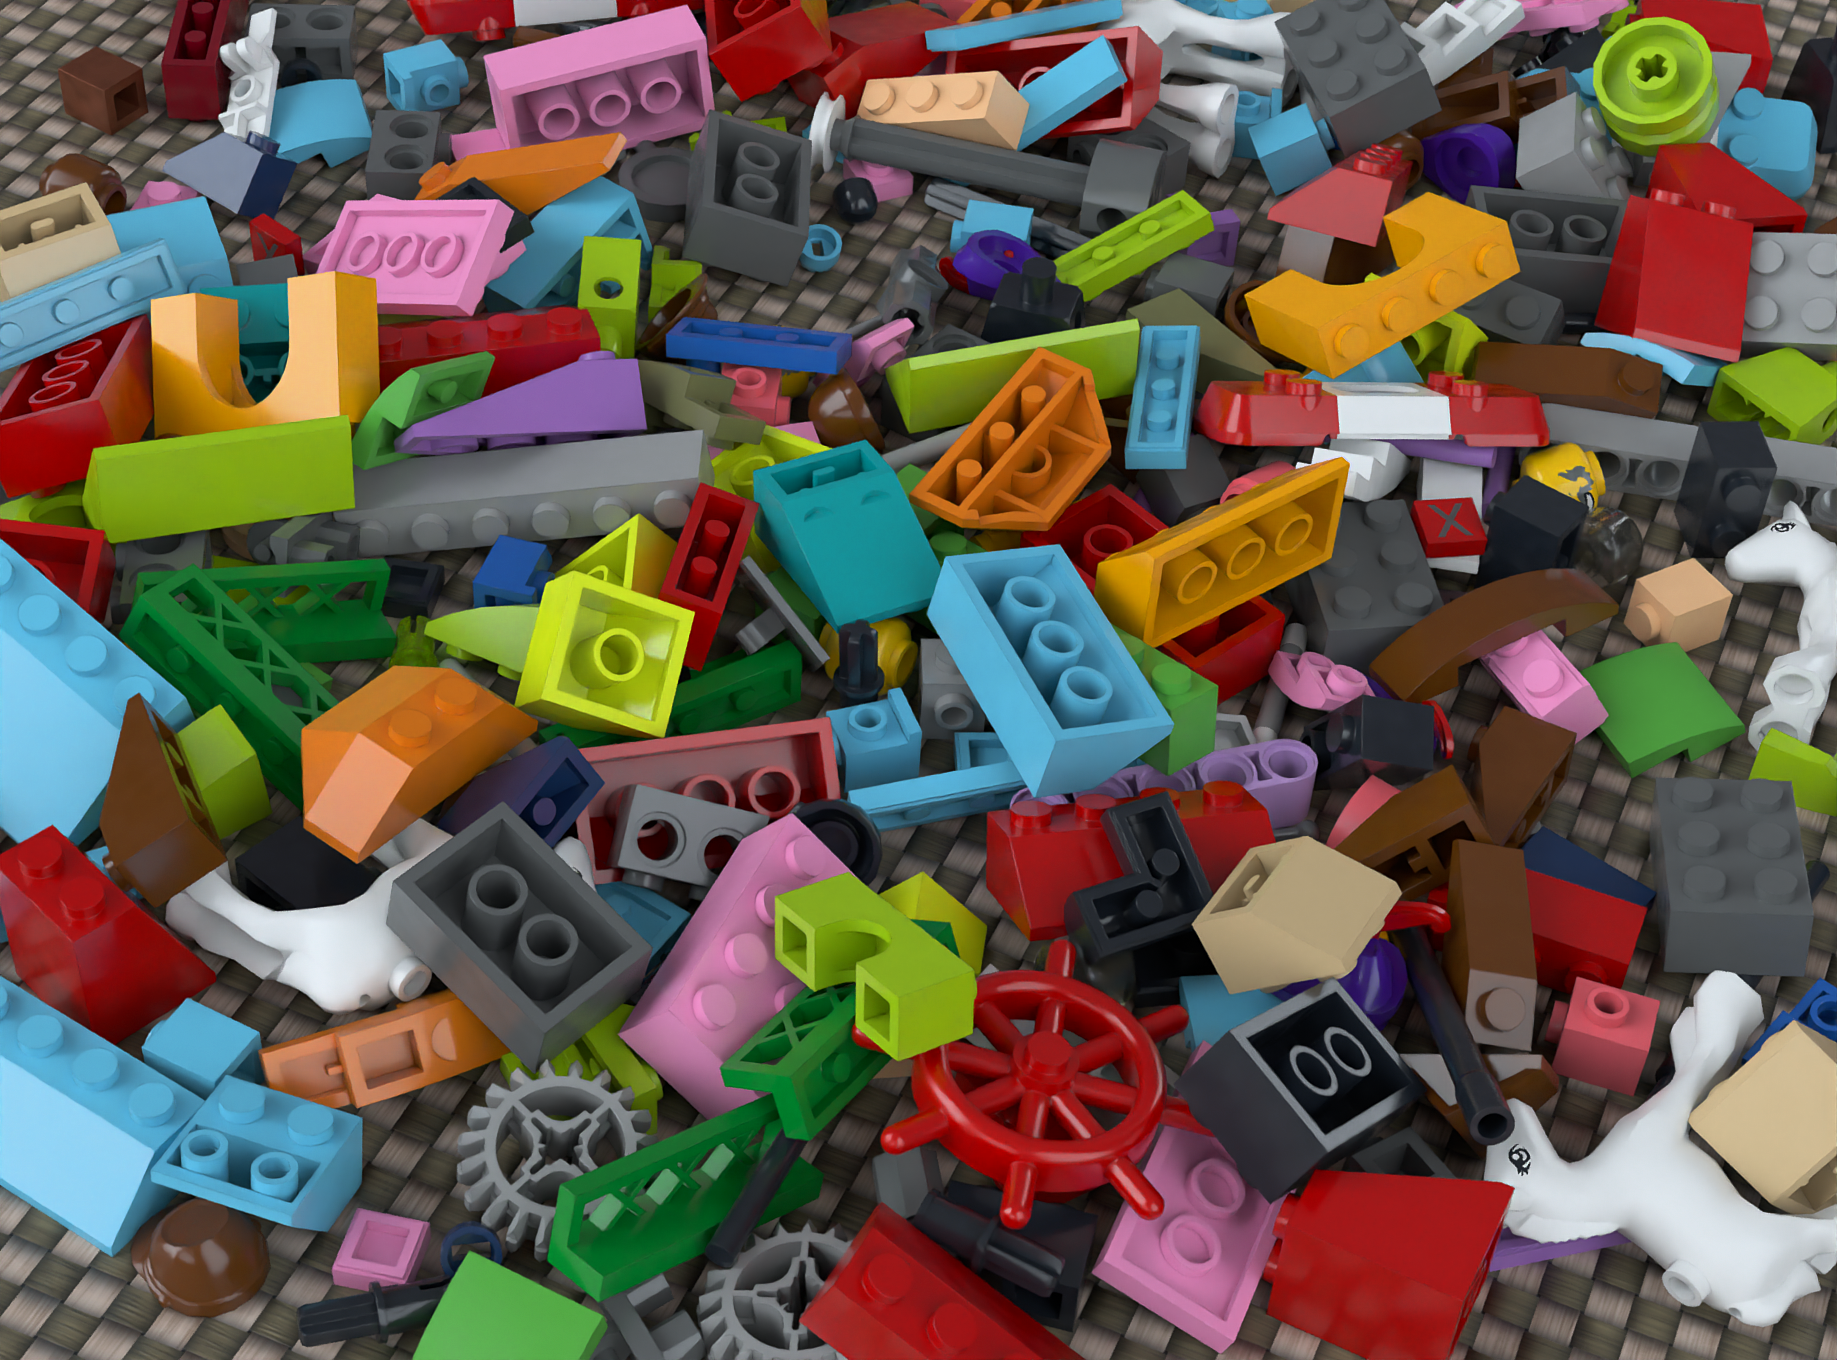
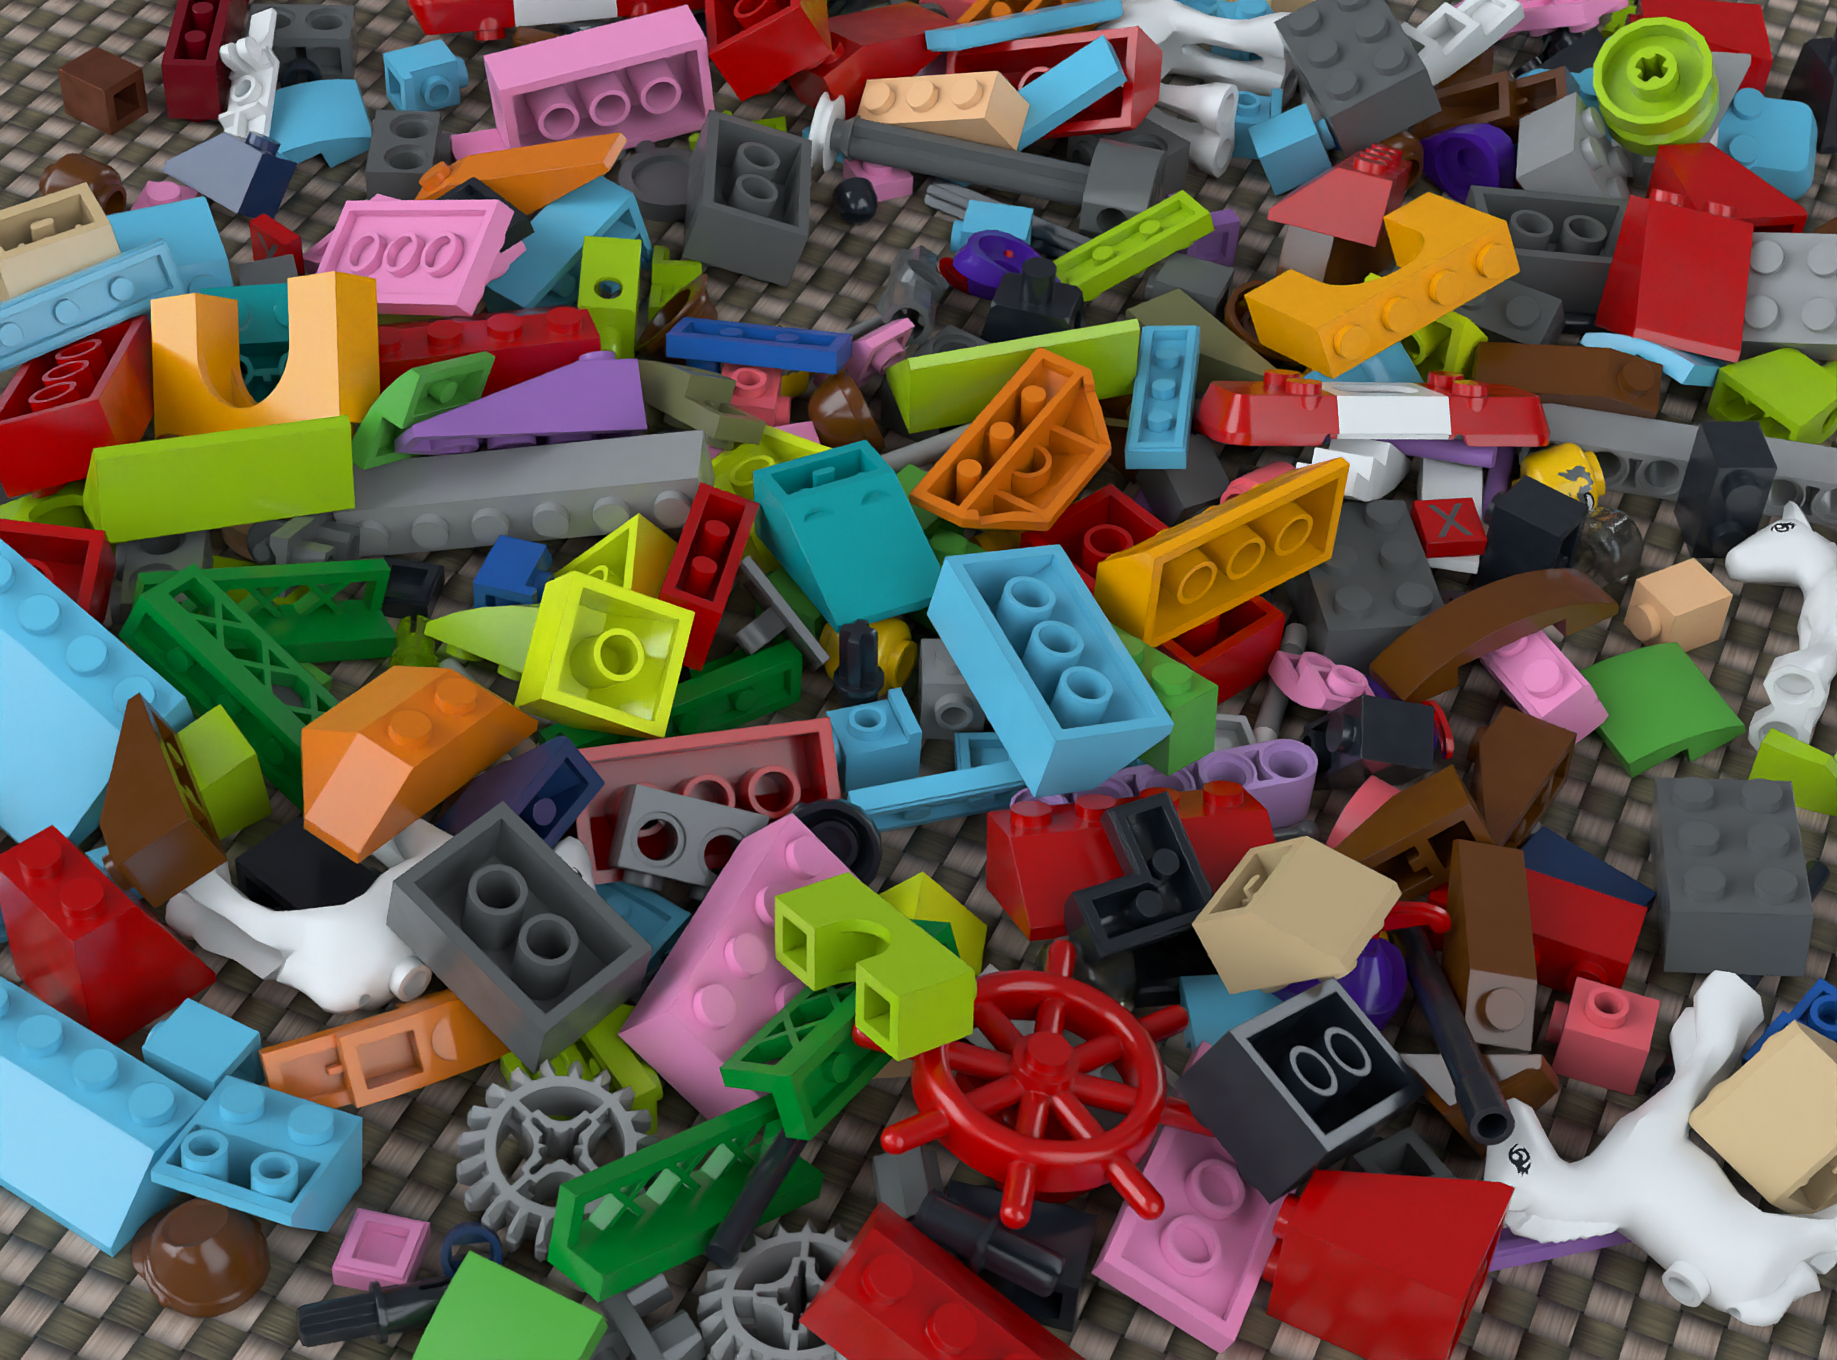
medium azure hinge [799,224,842,273] -> none

